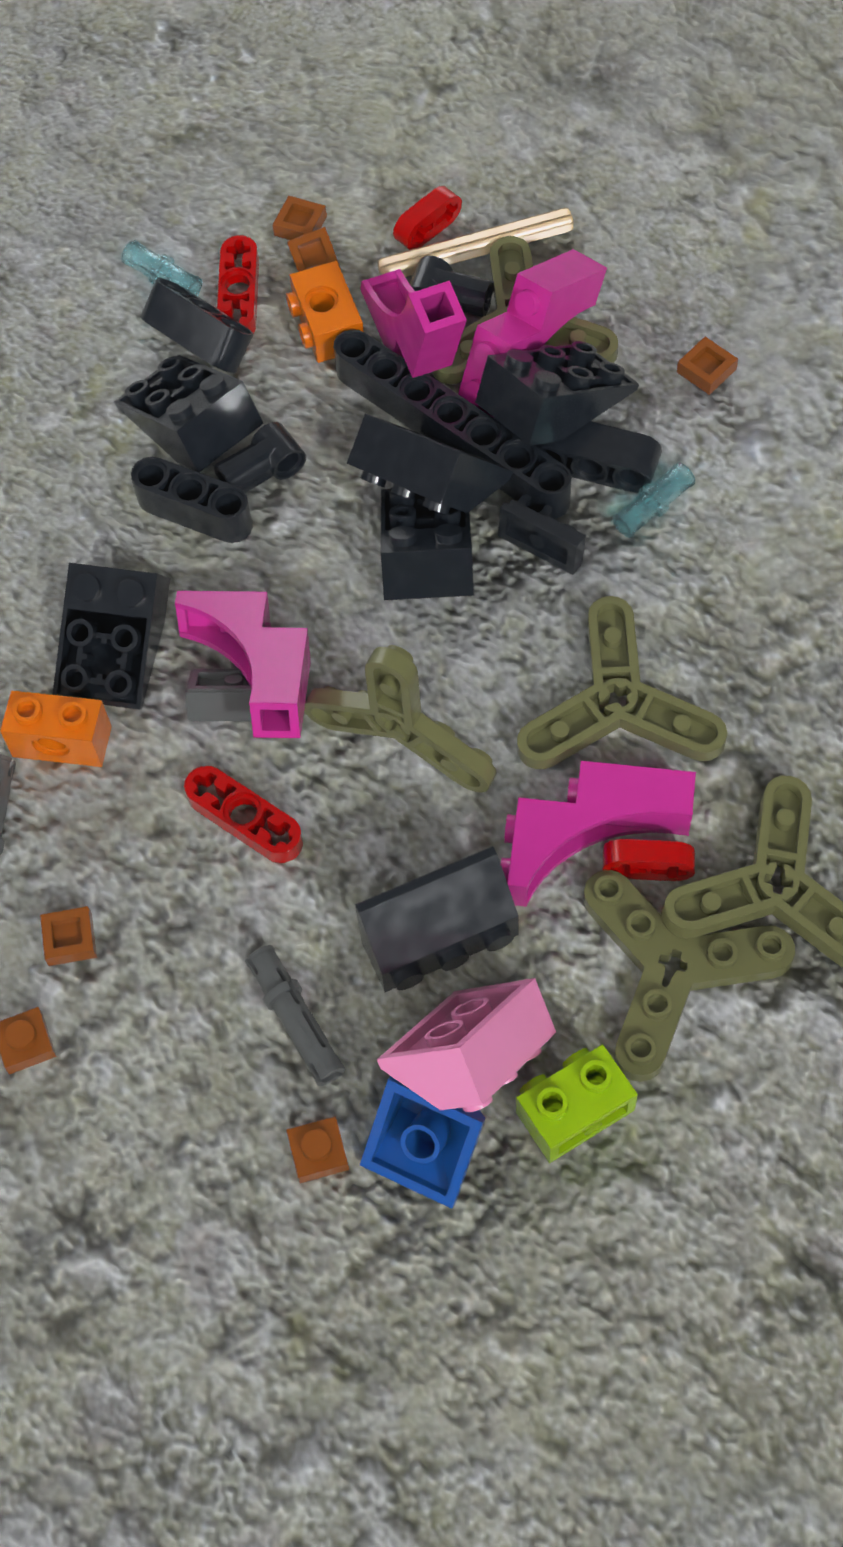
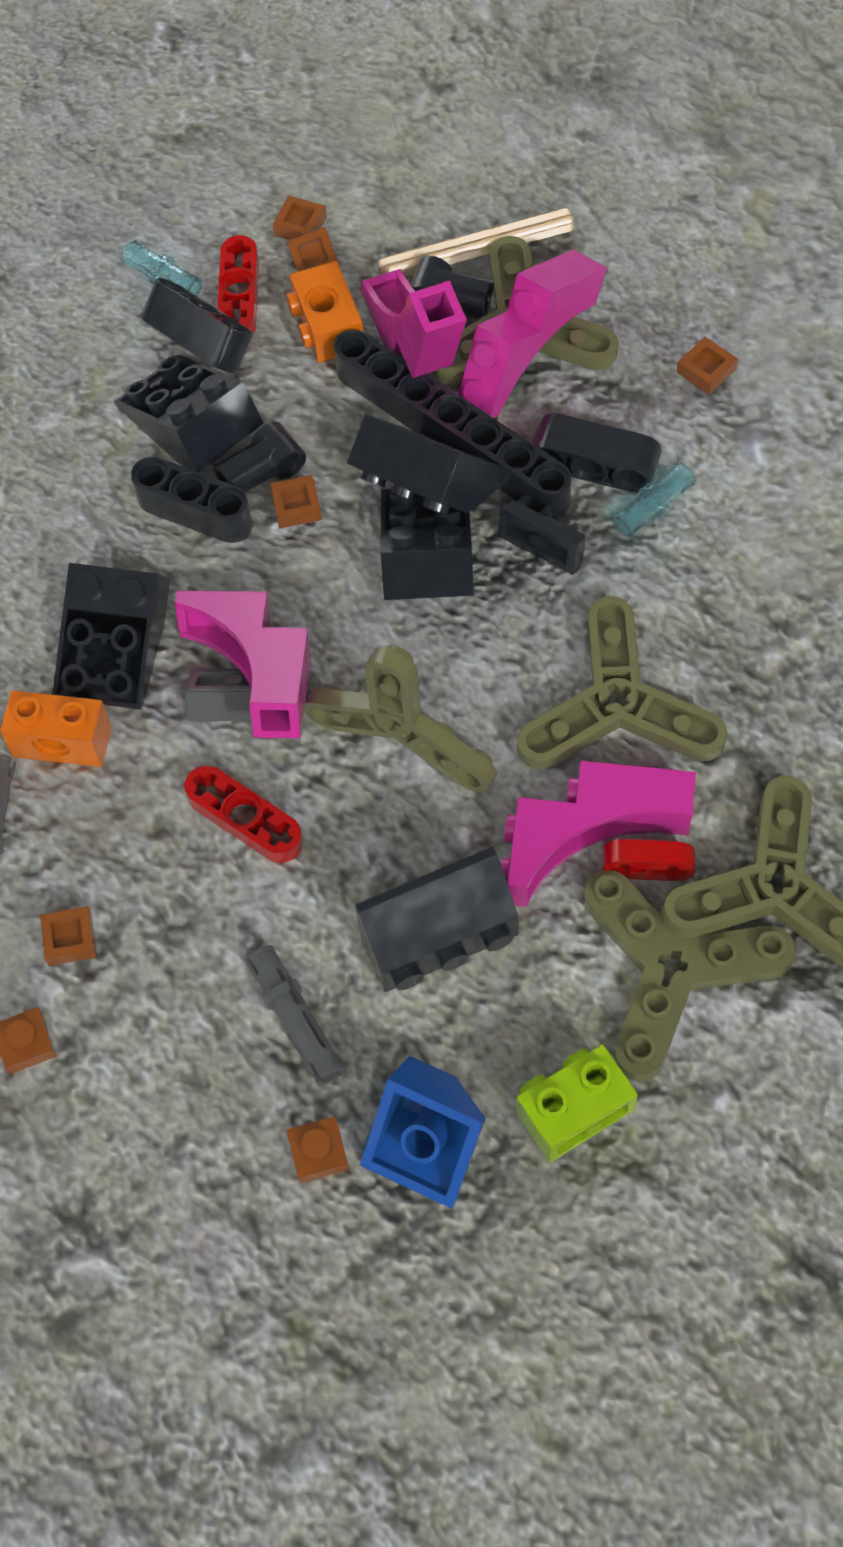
bright pink slope [377,978,556,1112] -> none
red beam [393,185,462,250] -> none
black slope [475,341,639,446] -> none
none -> dark orange plate [270,475,322,529]

